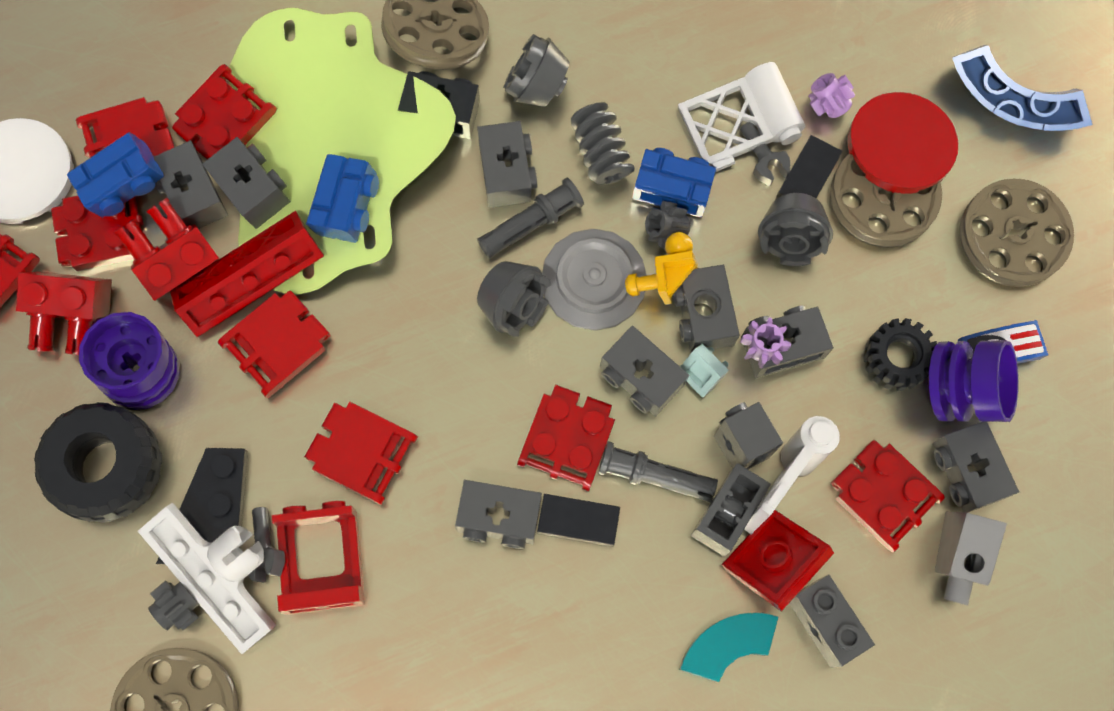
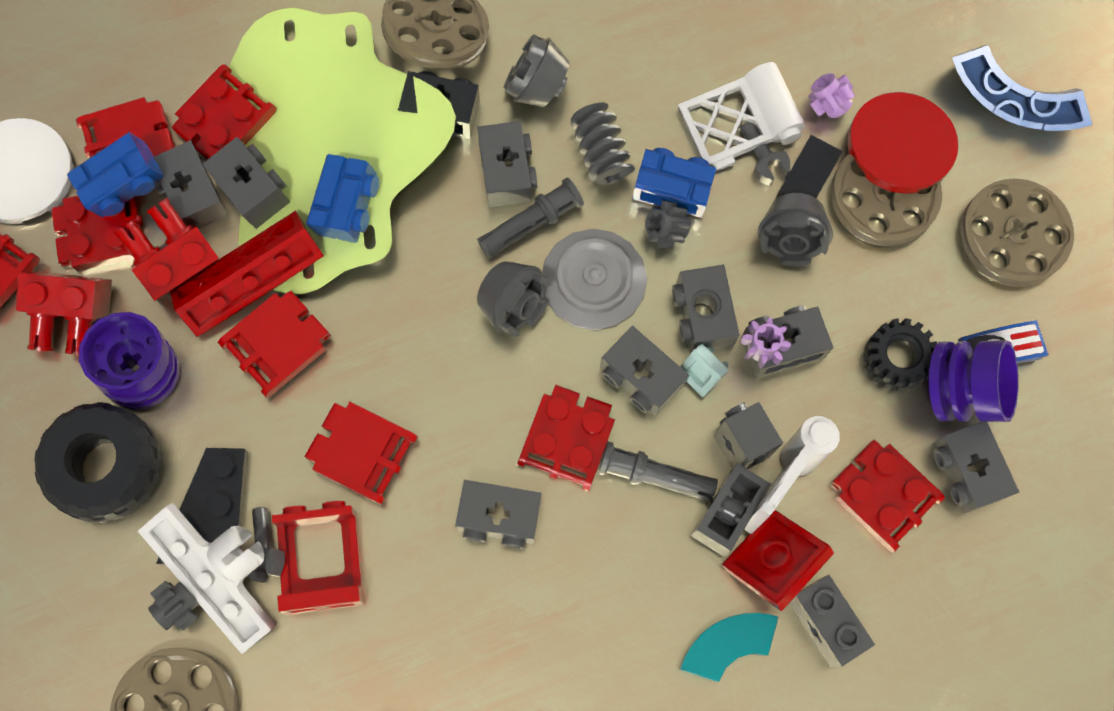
black tile [537,494,620,547] -> none
yellow piece [625,232,699,305] -> none
light grey torso [935,511,1007,605] -> none

